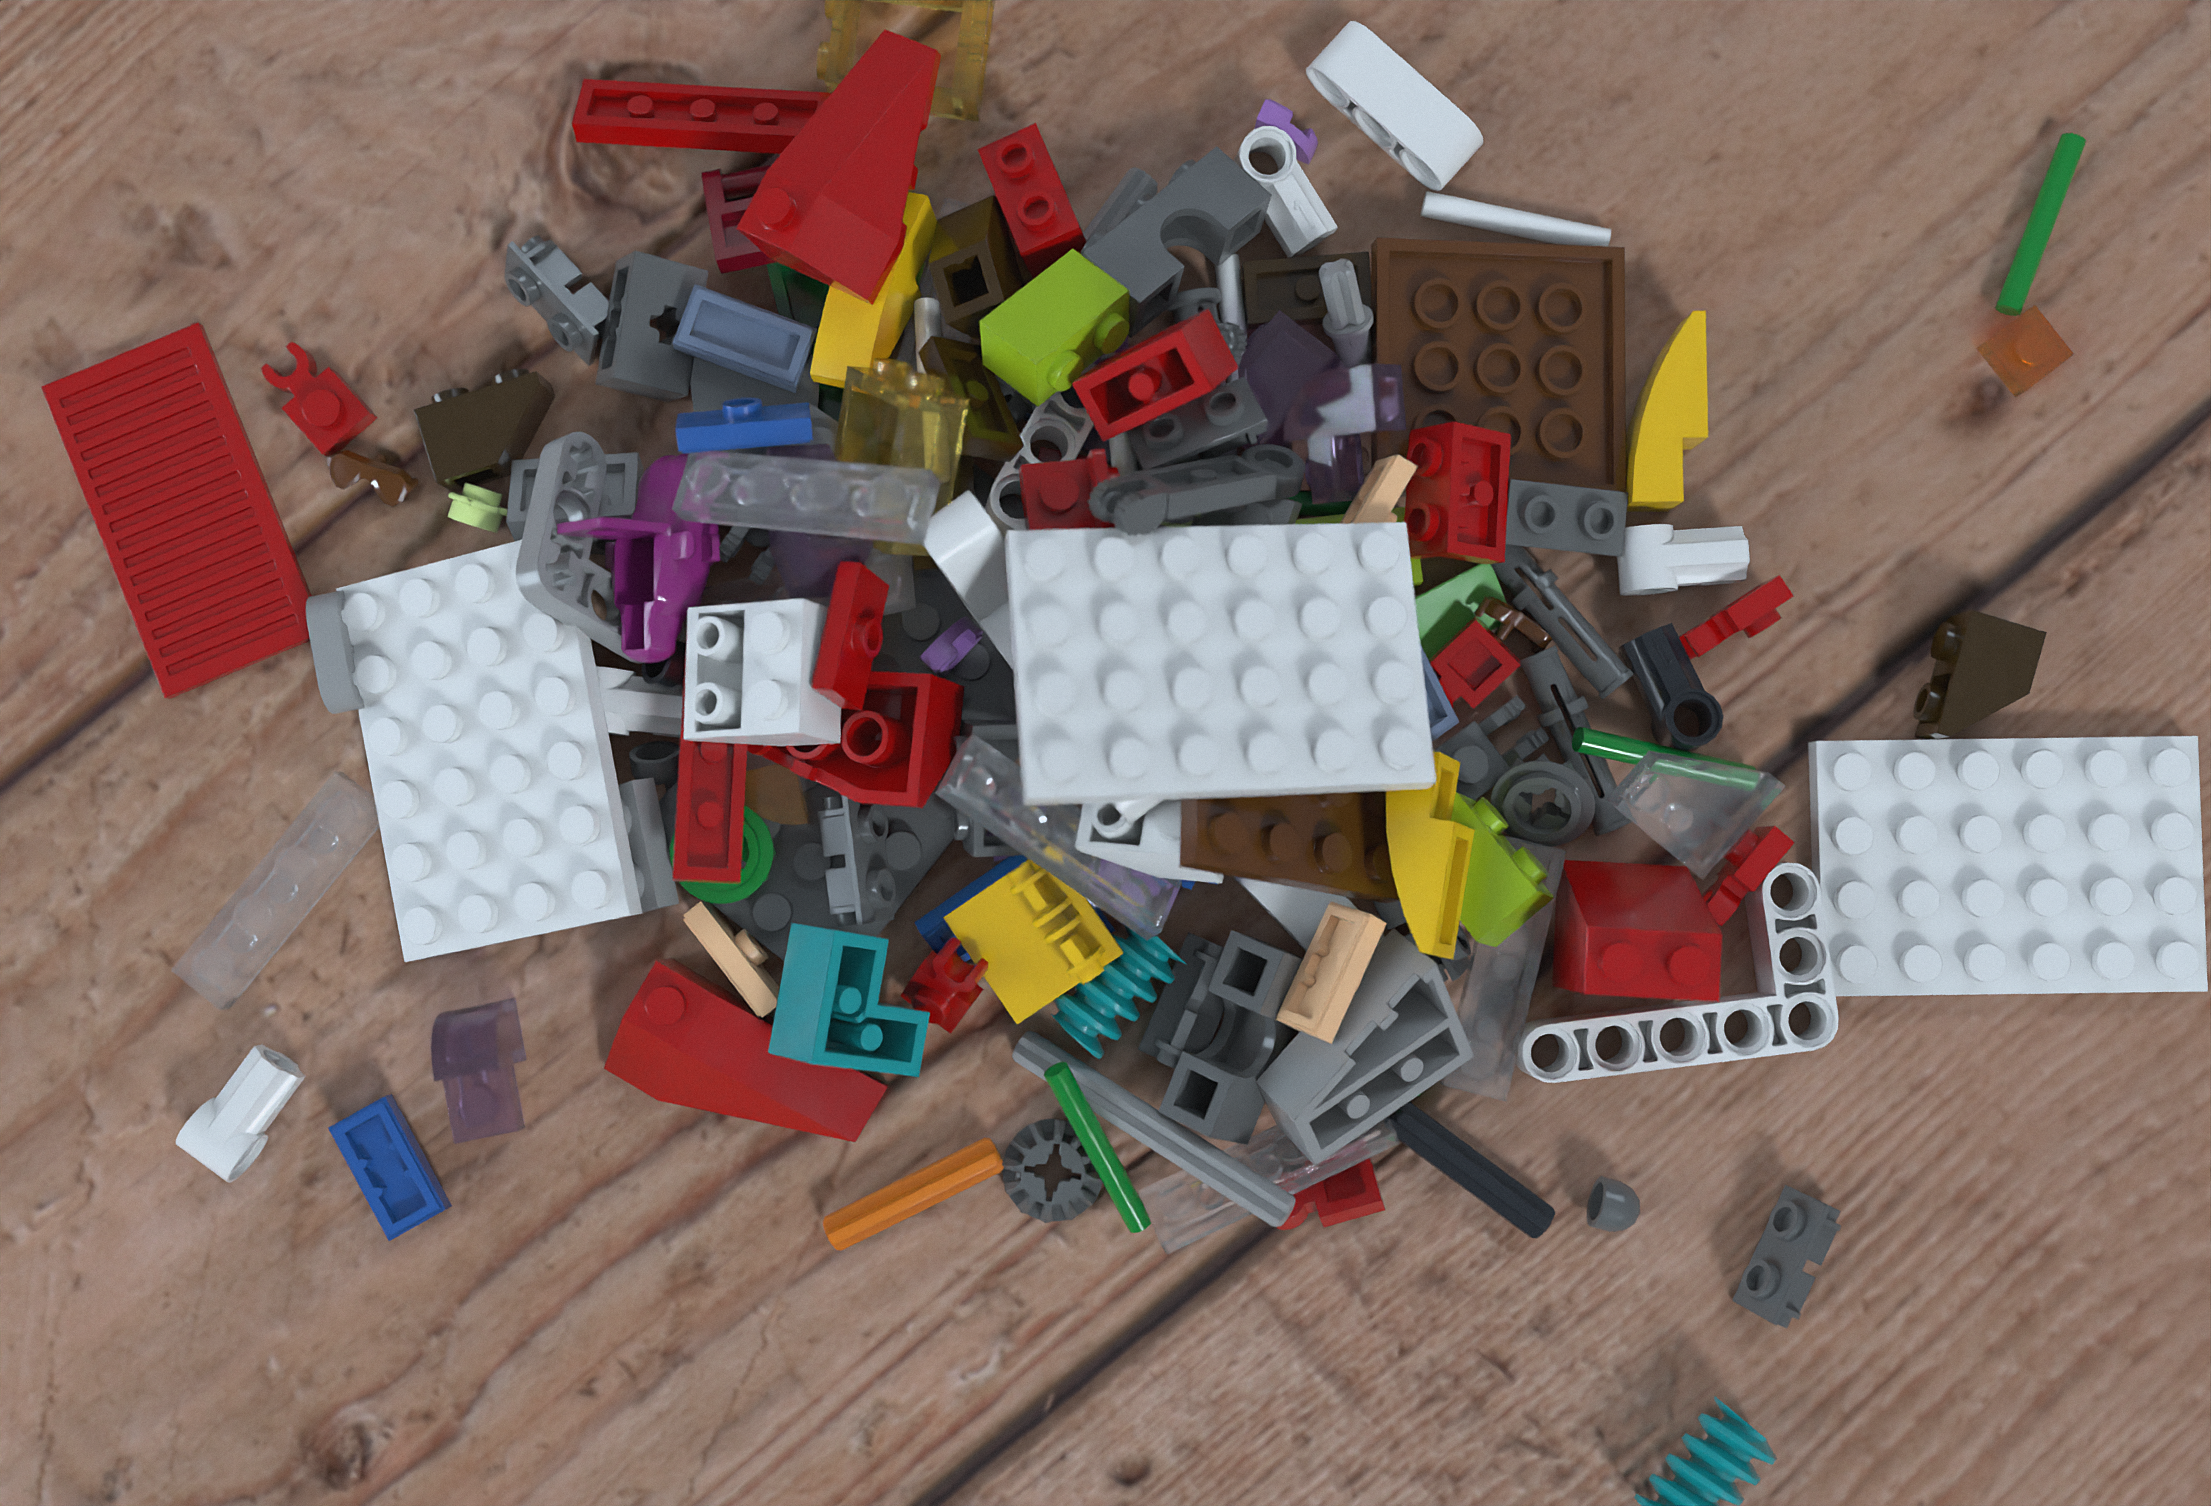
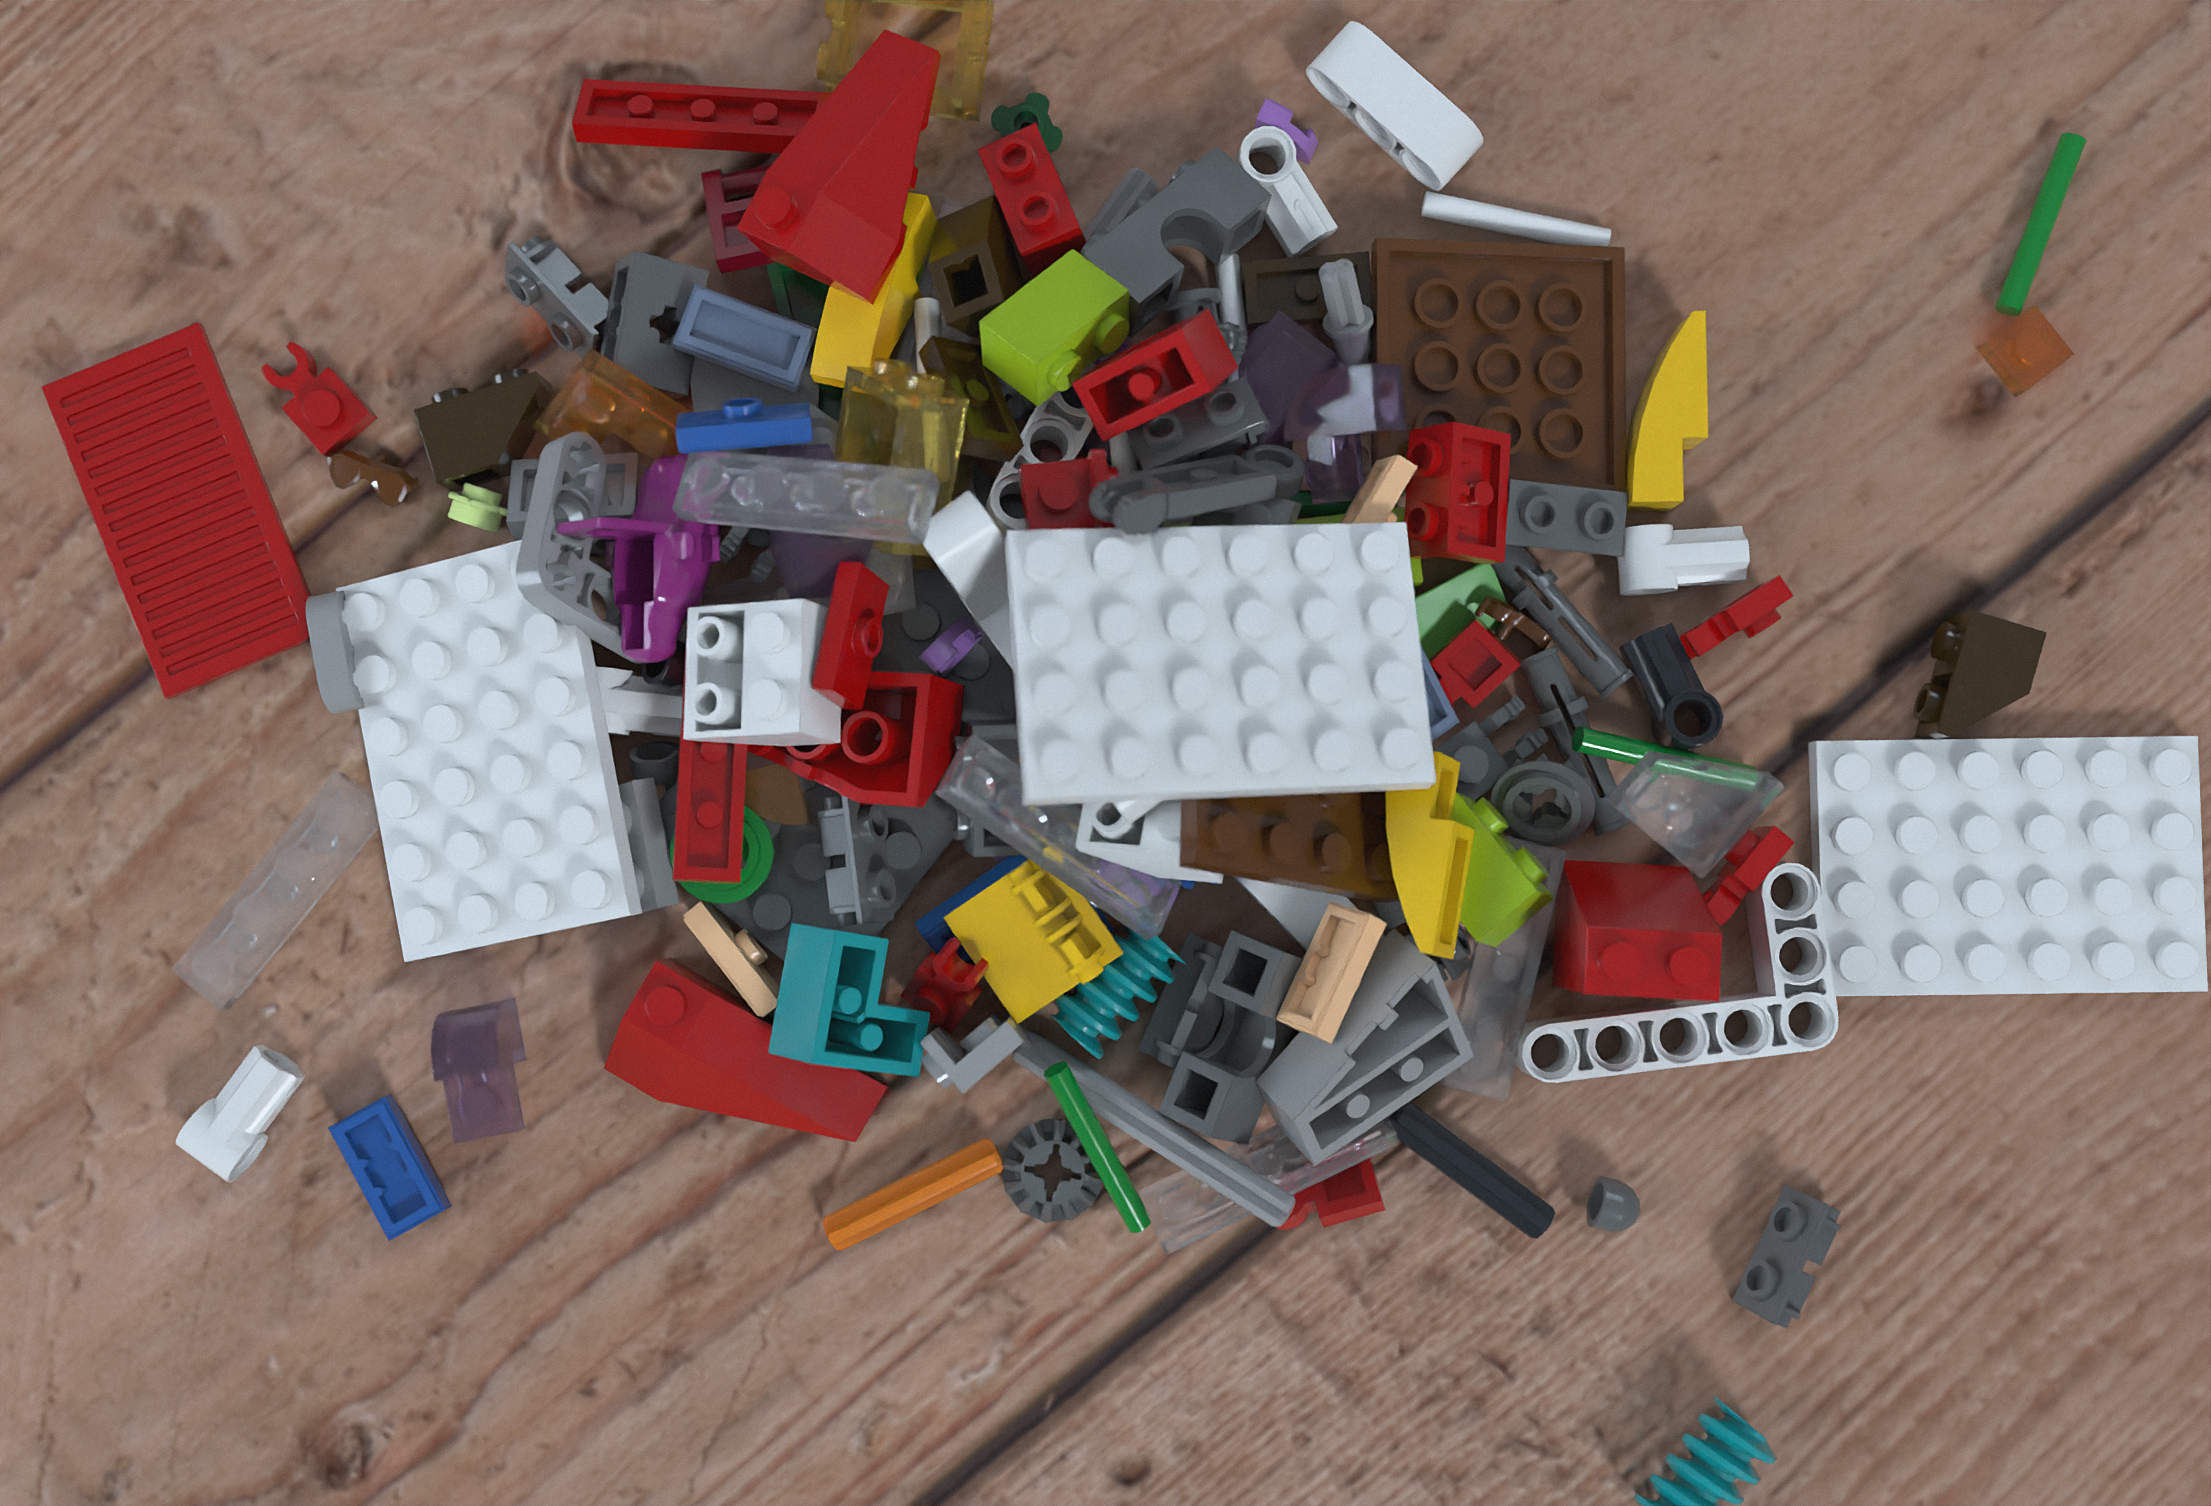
none -> clear orange plate [531,348,691,460]
none -> light grey bracket [920,1013,1029,1094]
none -> dark green plate [991,92,1063,152]

